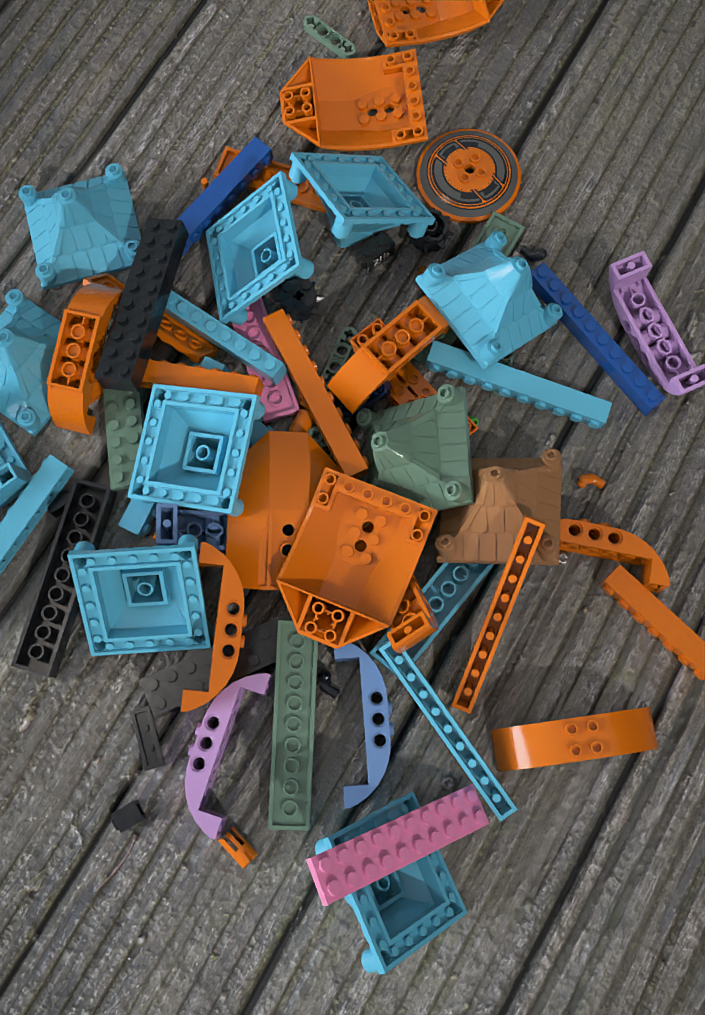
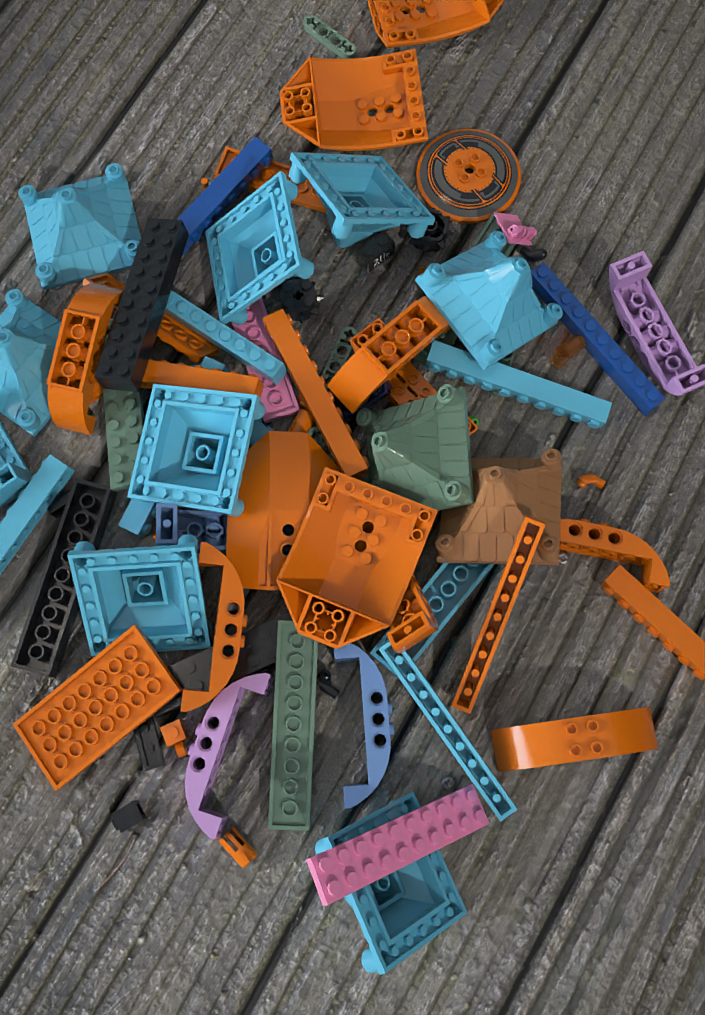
none -> orange plate [13,625,183,791]
none -> orange brick [160,719,190,758]
none -> bright pink hinge [494,212,537,245]
none -> clear orange piece [550,334,586,368]

